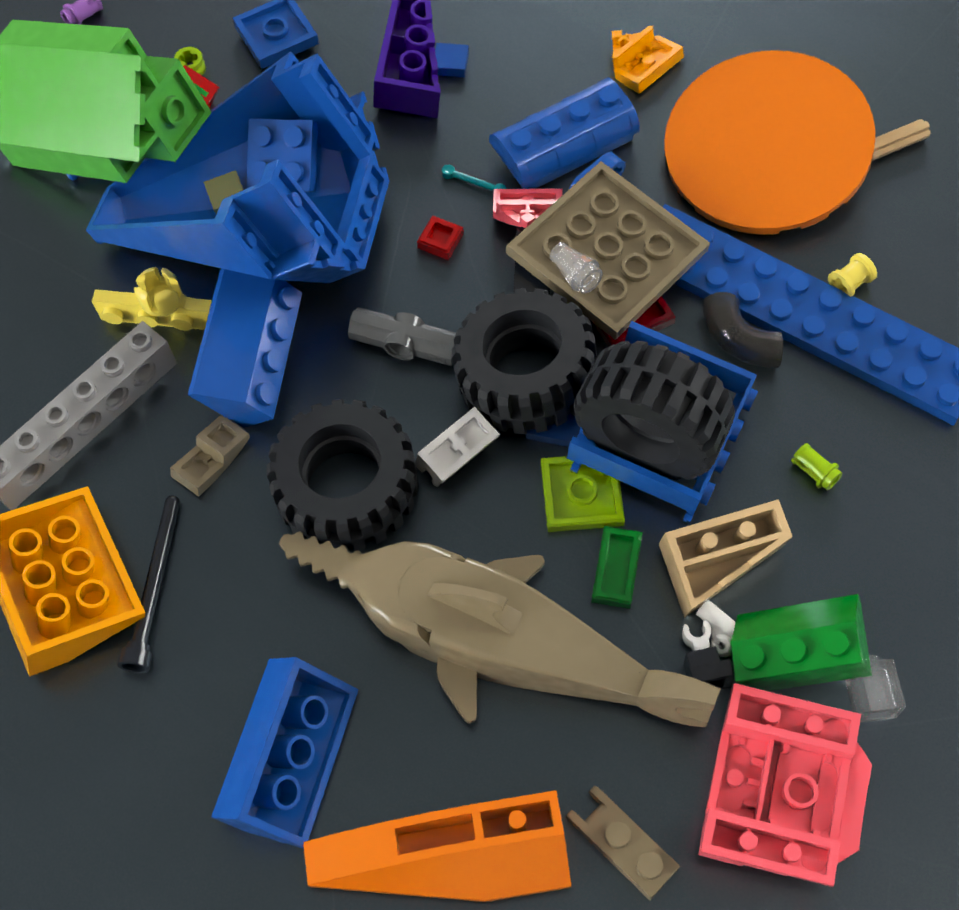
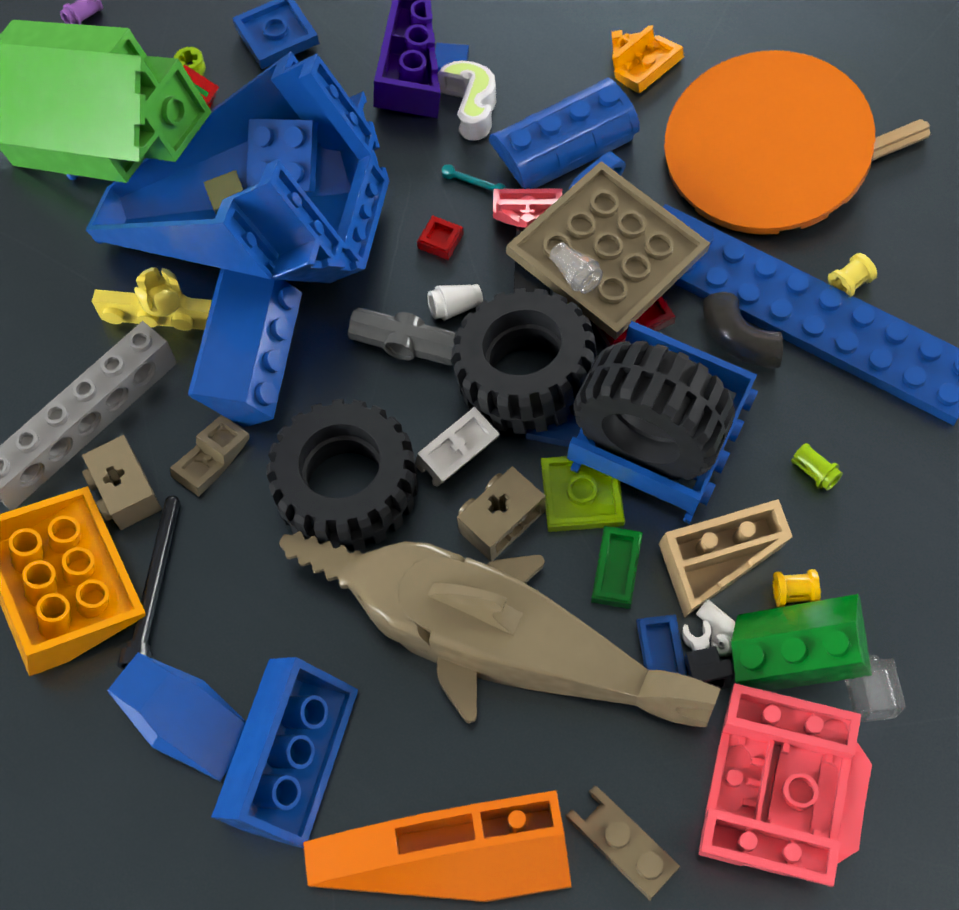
none -> dark tan brick [82,435,162,530]
none -> blue piece [107,653,246,782]
none -> white cone [427,284,483,321]
none -> white animal [438,60,496,141]
none -> dark tan brick [457,466,546,562]
none -> blue tile [636,614,687,676]
none -> yellow bush [773,569,821,607]

